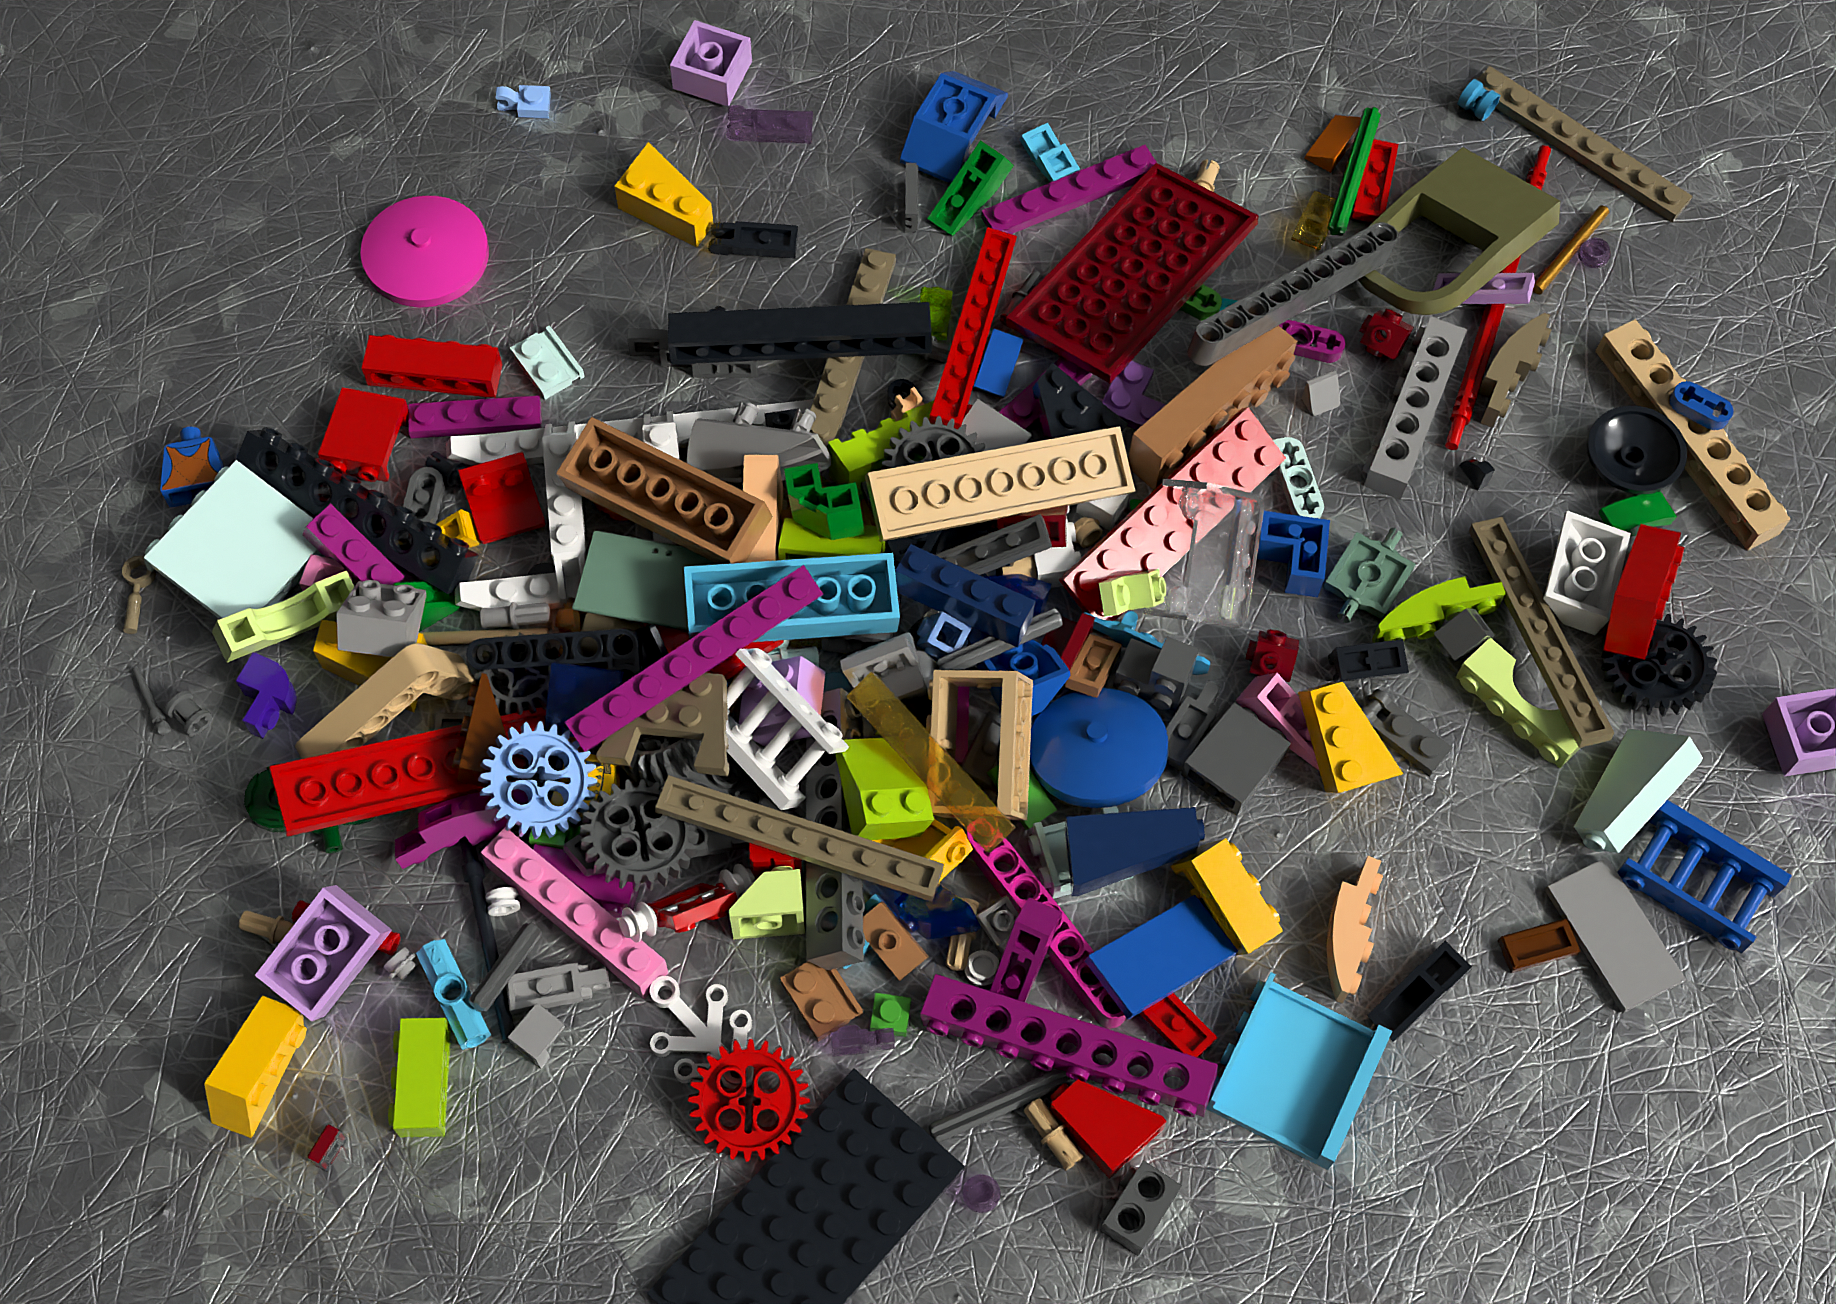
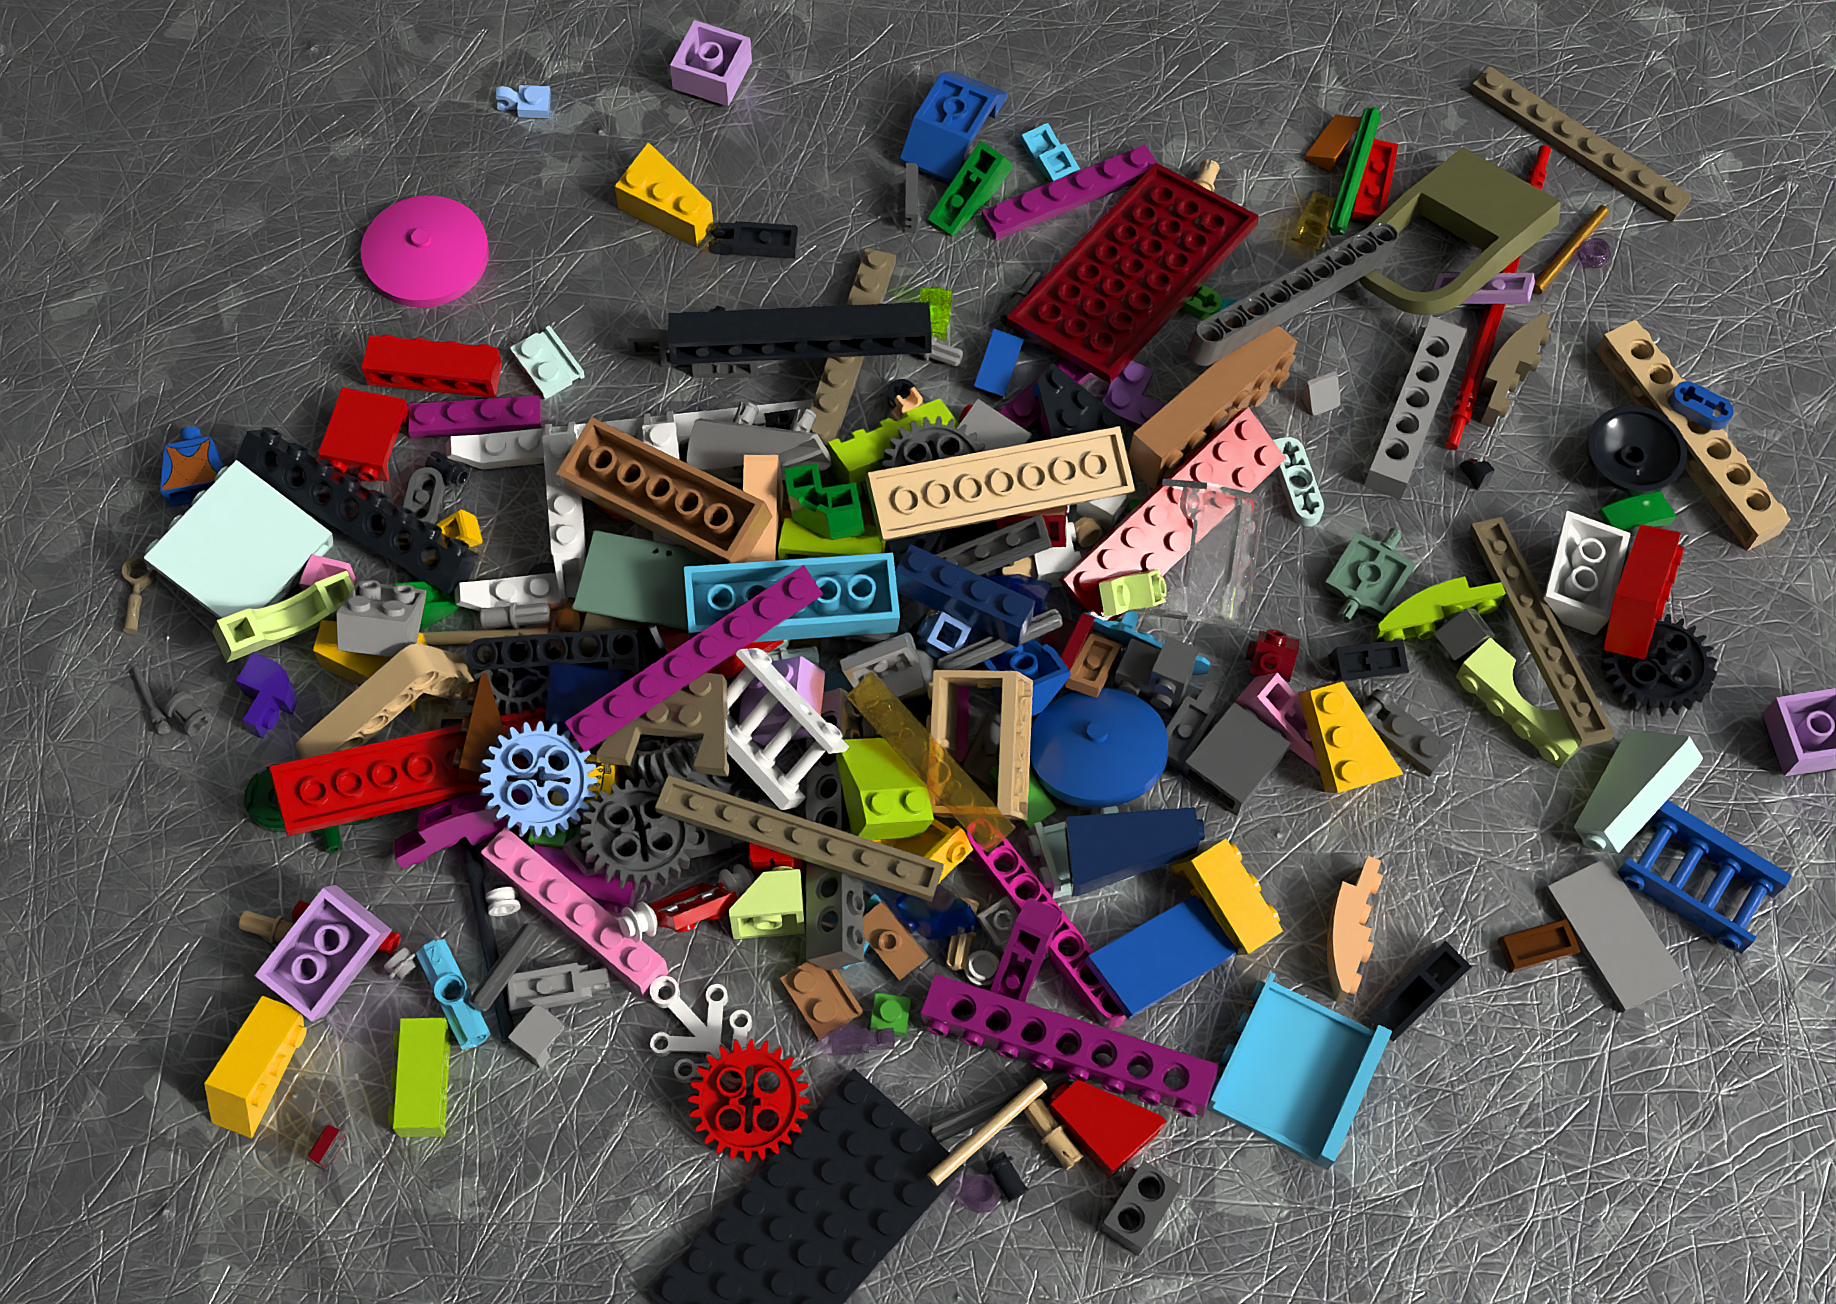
magenta arch [302,503,405,586] -> none
red bracket [458,451,546,544] -> none
clear purple plate [726,105,813,144] -> none
red plate [929,227,1017,429] -> none
red plate [1139,993,1218,1058] -> none
blue brick [1254,511,1330,598] -> none
magenta beam [1279,320,1345,363] -> none
dark red brick [1359,309,1414,359] -> none
dark azure wheel [1457,79,1501,121] -> none
none -> tan bar [927,1077,1047,1186]
none -> black pin [985,1151,1029,1203]

